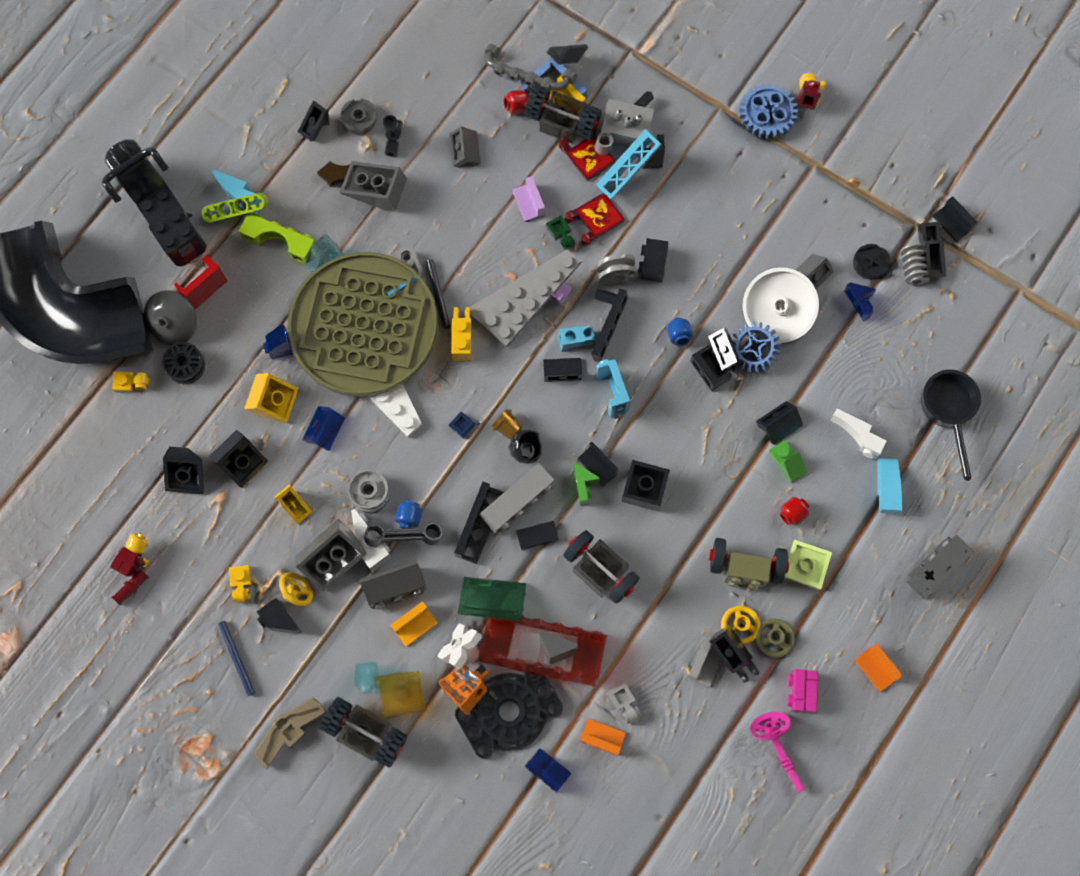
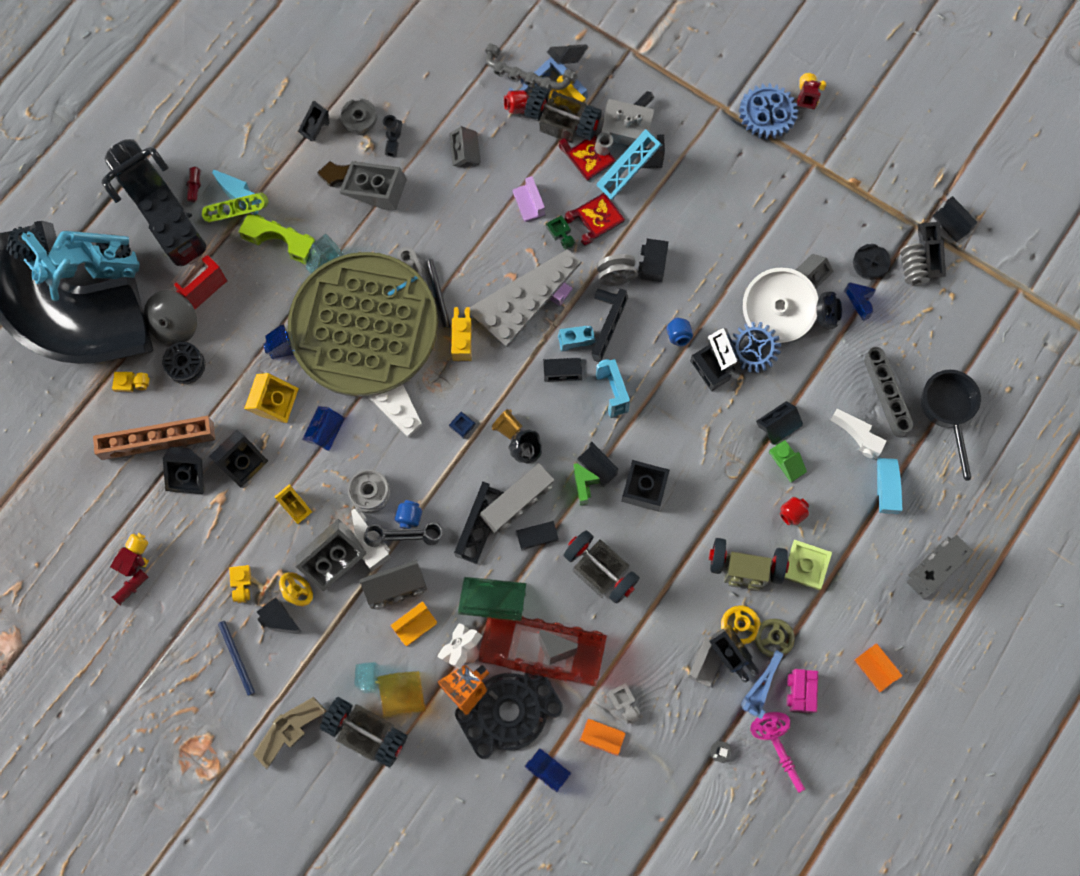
none -> medium azure piece [7,226,140,301]
none -> nougat brick [93,416,216,460]
none -> dark red axle [186,167,201,203]
none -> dark grey tile [710,741,731,762]
none -> medium blue hinge [741,650,783,719]
none -> black tile [816,291,842,329]
none -> dark grey beam [864,347,913,438]

